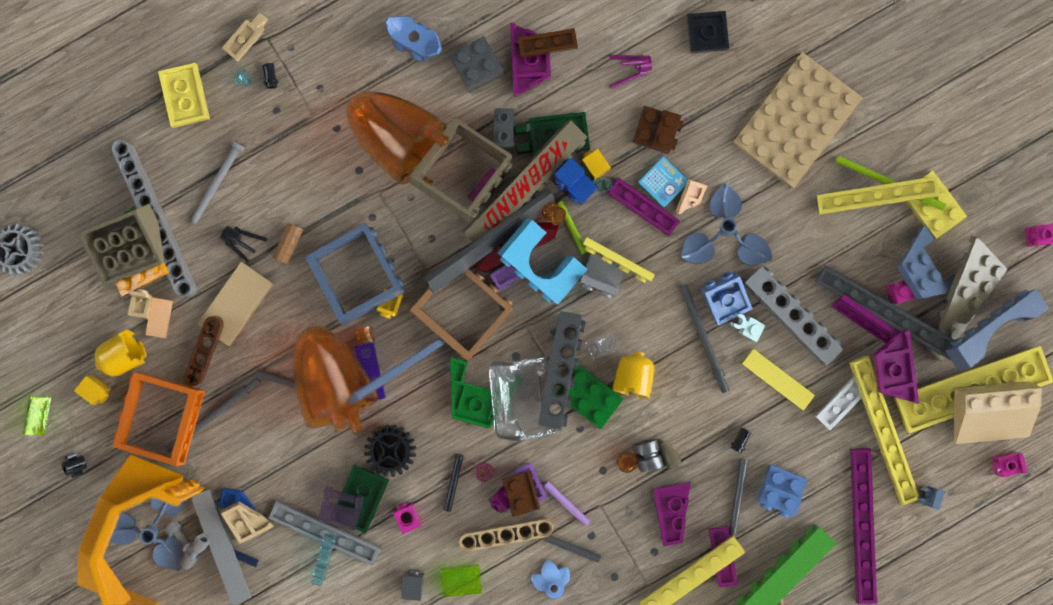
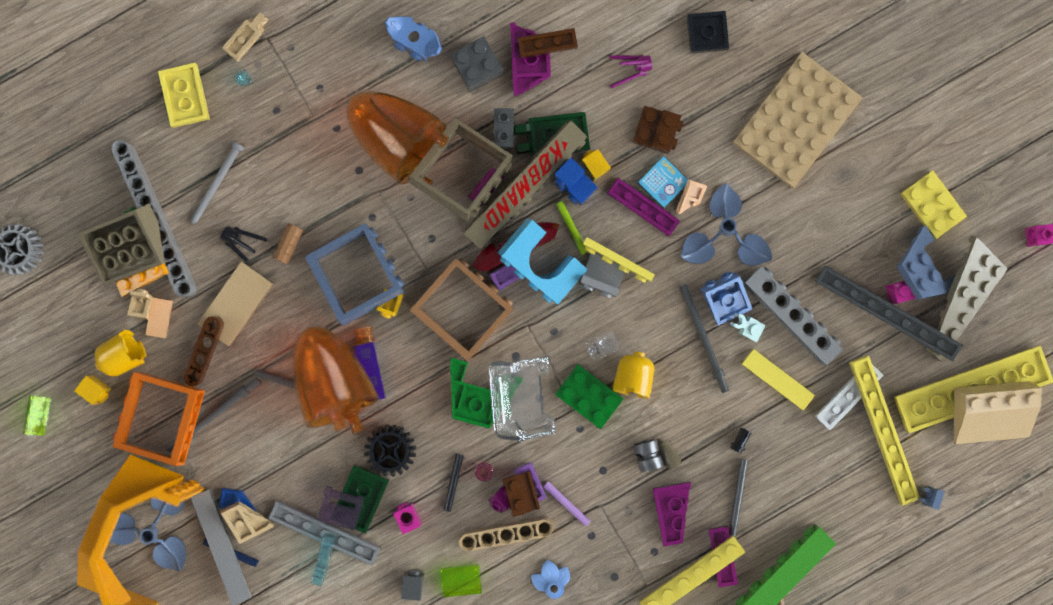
black gear [61,453,87,478] -> none
light grey bar [164,520,210,570] -> none
black pin [262,63,279,89] -> none
sand blue tile [348,338,445,406] -> none
dark grey tile [424,189,556,294] -> none
dark grey brick [538,311,586,431] -> none
clear orange wheel [542,201,566,225] -> none
dark grey bar [545,535,601,563] -> none
clear light blue hinge [596,176,612,192] -> none
clear orange wheel [617,452,637,473] -> none
medium blue plate [756,464,807,518] -> none
light yellow plate [817,176,940,215] -> none
magenta tile [831,294,900,344] -> none
lime bar [835,156,946,211] -> none
magenta tile [850,448,877,604] -> none
magenta wing [872,329,919,403] -> none
sand blue arch [945,289,1049,370] -> none
dark pink brick [992,452,1028,477] -> none

